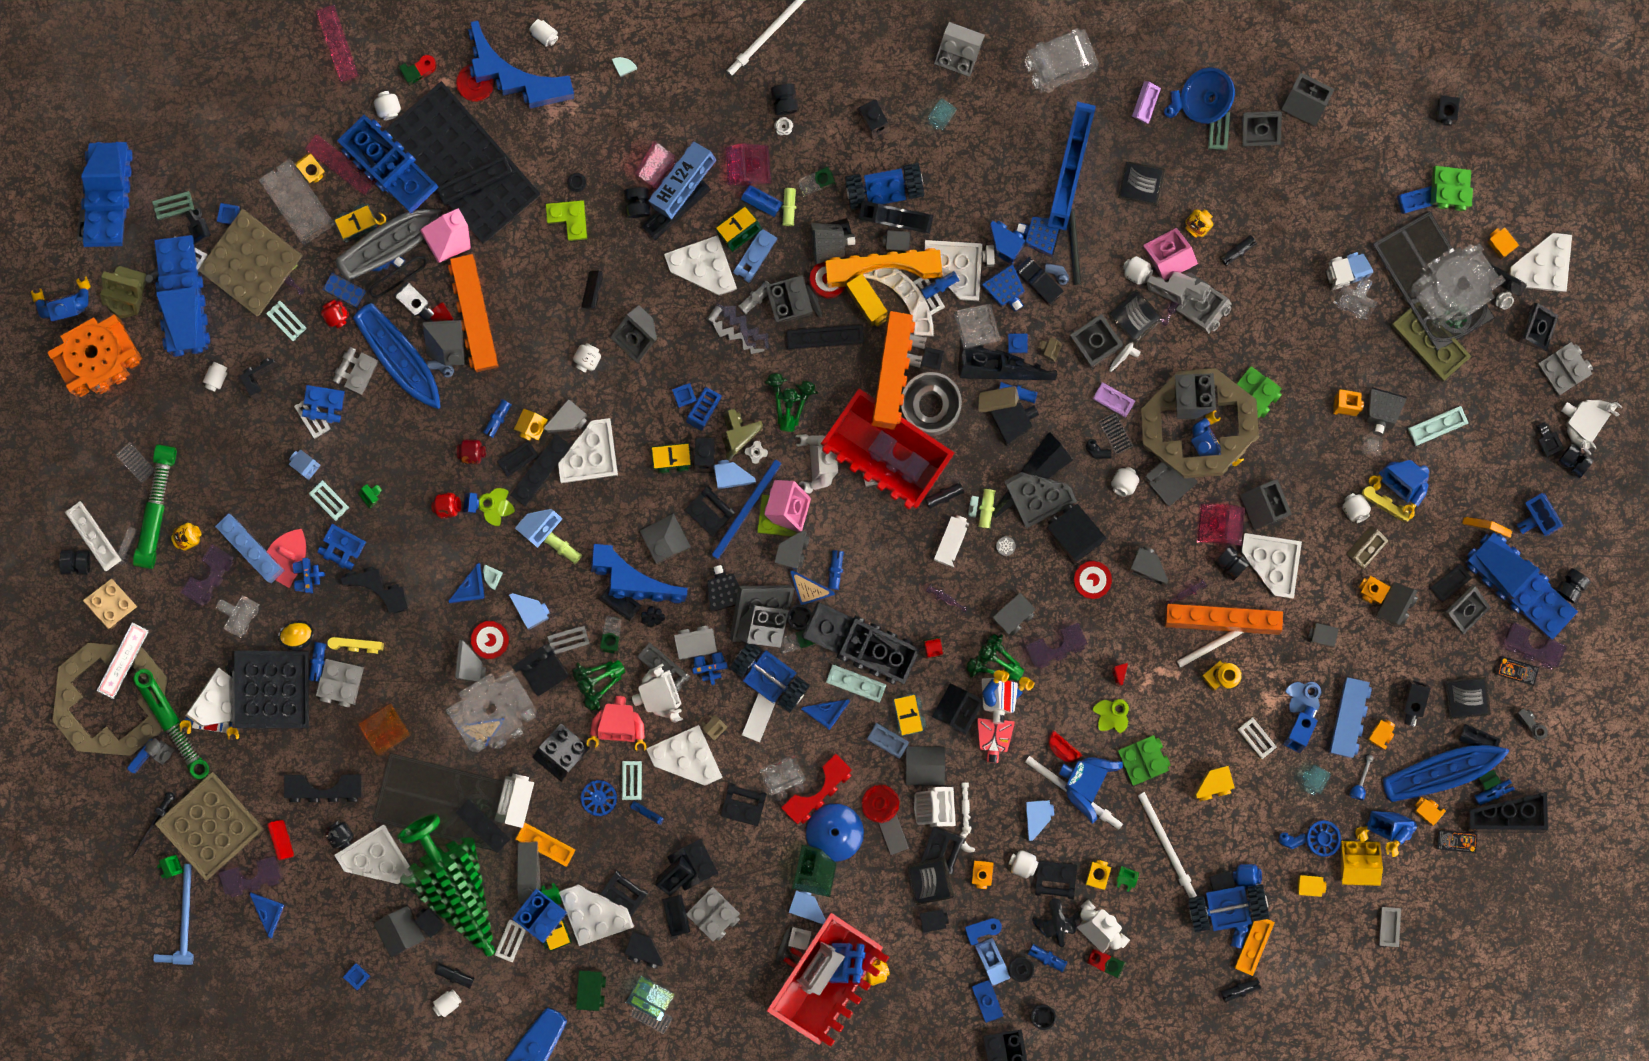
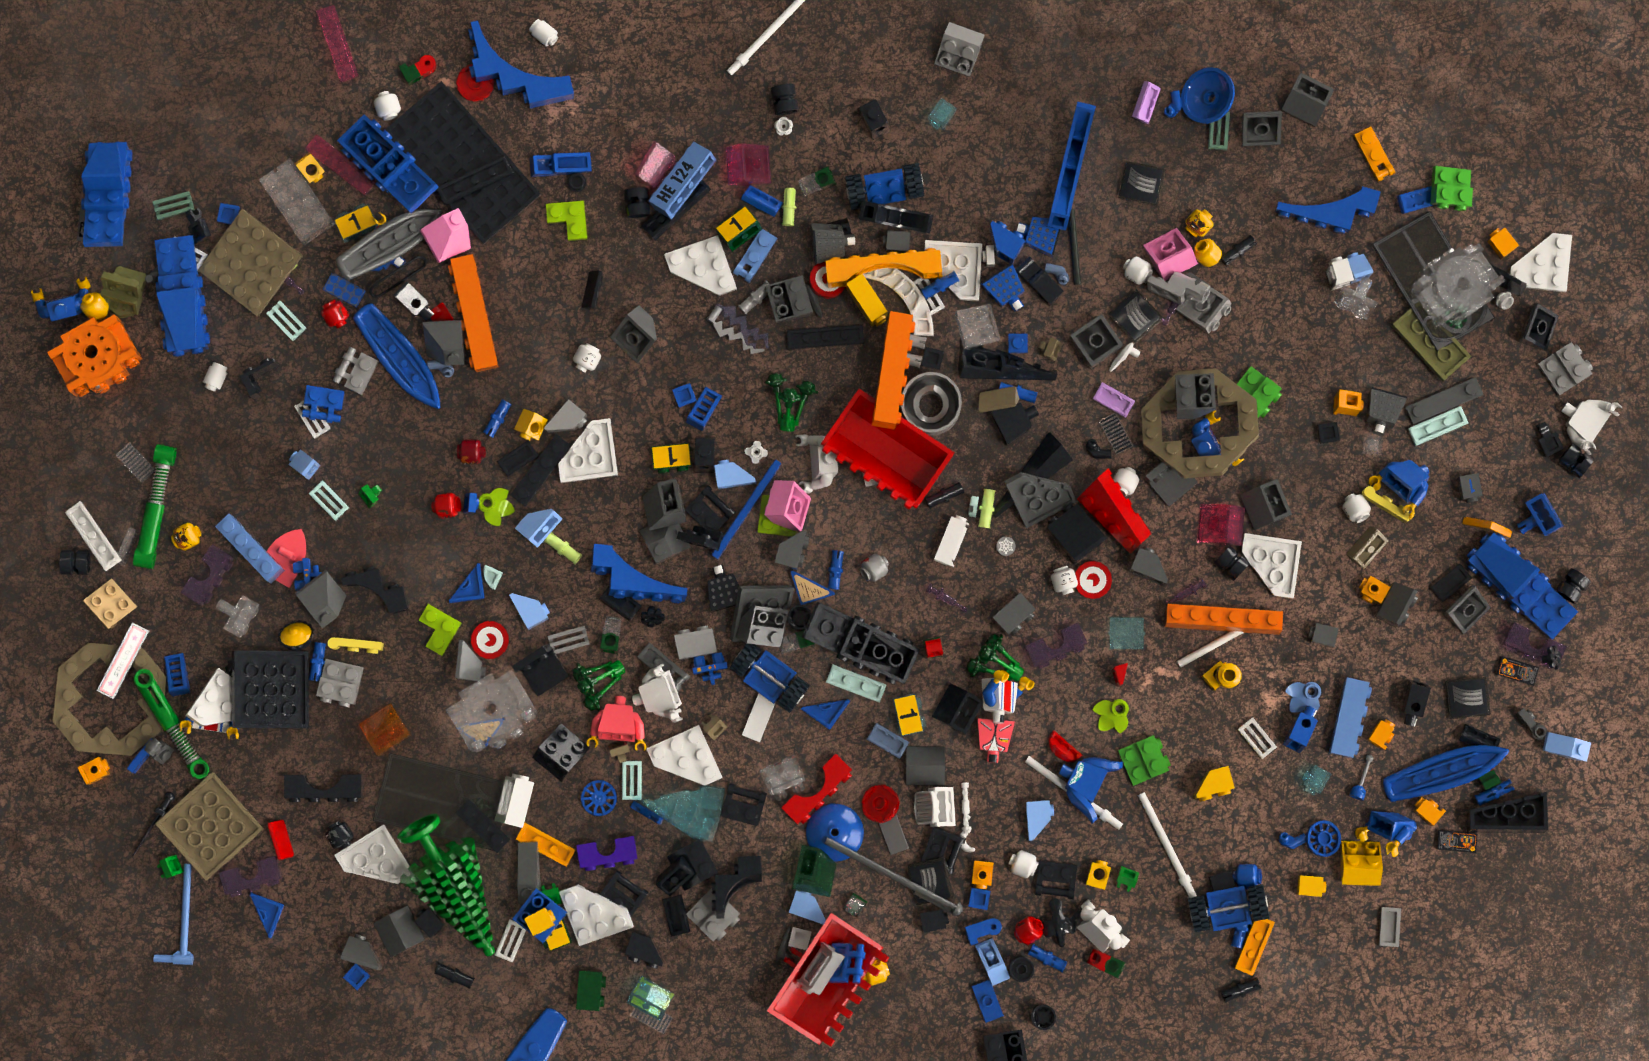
blue plate [317,524,367,571] -> none
white brick [432,989,462,1017] -> none
light aqua tile [612,57,637,77] -> none
olive piece [721,409,763,461] -> none
arch [868,430,929,484] -> none
clear piece [1024,28,1099,94] -> none
black brick [1436,96,1460,126] -> none
none -> light orange brick [77,757,110,785]
none -> yellow head [80,292,109,321]
none -> blue slope [164,653,190,696]
none -> dark grey slope [295,570,347,628]
none -> dark grey slope [340,934,382,970]
none -> lime plate [419,604,462,656]
none -> yellow brick [524,908,556,936]
none -> blue slope [529,152,592,177]
none -> dark purple arch [576,836,638,871]
none -> dark tan tile [608,741,630,763]
none -> clear light blue wedge [641,785,725,842]
none -> dark grey slope [643,478,687,531]
none -> black bracket [676,526,724,551]
none -> black arch [711,856,762,919]
none -> dark grey bar [824,837,963,916]
none -> clear leg [843,893,867,918]
none -> light grey head [859,553,889,582]
none -> blue plate [968,888,991,910]
none -> red head [1014,916,1043,945]
none -> white head [1051,566,1078,595]
none -> red wedge [1077,468,1152,554]
none -> clear light blue piece [1108,617,1146,649]
none -> yellow head [1193,239,1222,267]
none -> blue arch [1275,186,1381,234]
none -> black plate [1317,422,1340,444]
none -> light orange plate [1354,127,1395,182]
none -> dark grey plate [1405,377,1484,425]
none -> dark grey brick [1457,473,1483,503]
none -> black plant [1542,645,1562,670]
none -> light blue slope [1542,732,1591,762]

